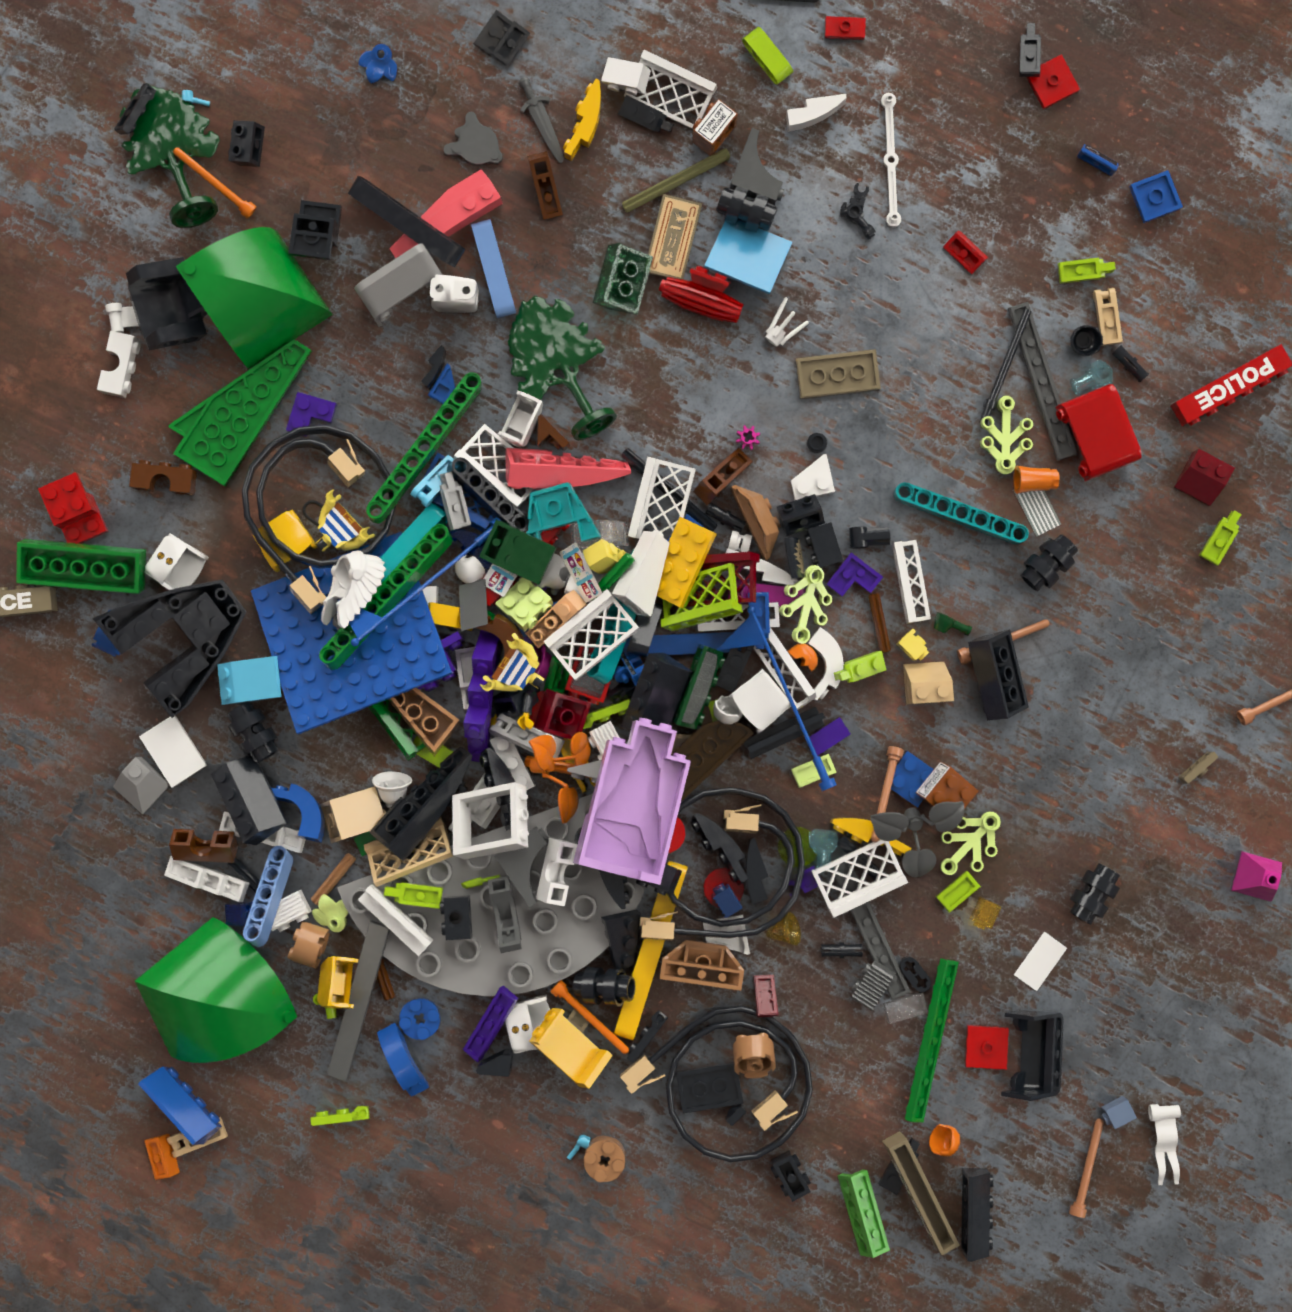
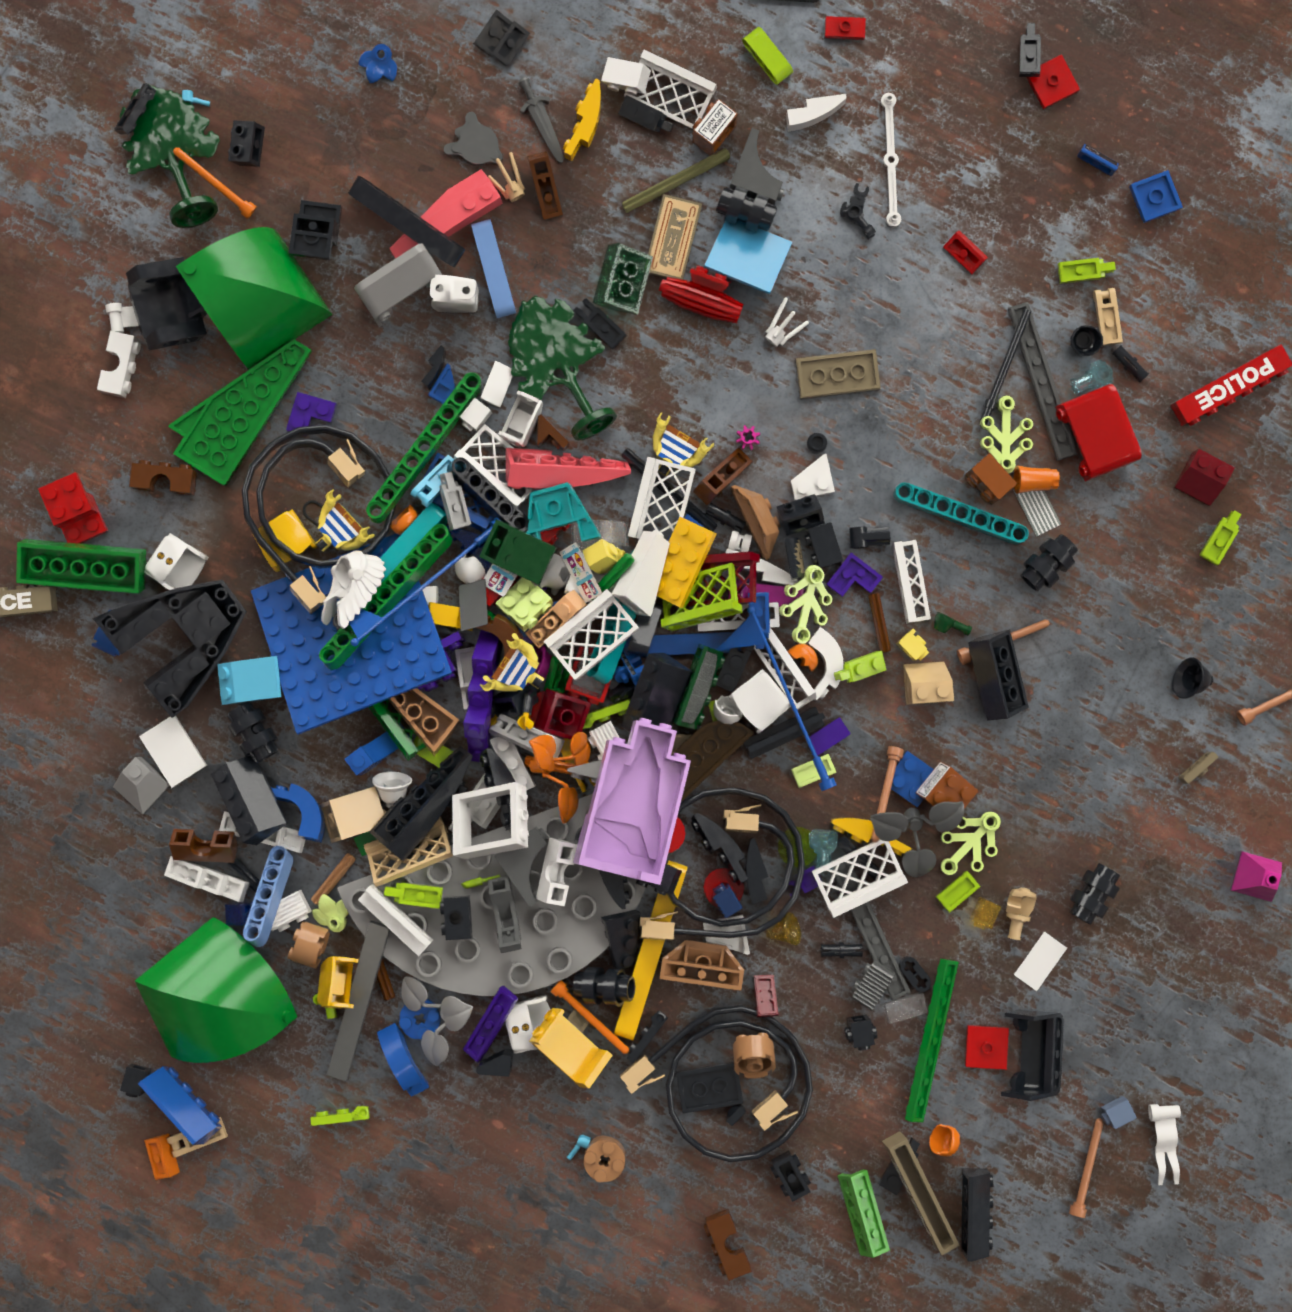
none -> black brick [120,1063,151,1098]
none -> blue arch [345,722,410,776]
none -> orange hair [390,505,419,535]
none -> light grey plant [401,976,473,1066]
none -> white brick [460,398,492,432]
none -> white slope [481,361,513,407]
none -> tan plant [488,152,525,202]
none -> black hinge [573,298,627,350]
none -> torso [653,413,714,477]
none -> reddish brown arch [704,1209,752,1281]
none -> black brick [844,1014,878,1050]
none -> dark orange brick [965,453,1017,504]
none -> tan piece [1006,887,1037,940]
none -> black hat [1173,657,1213,699]

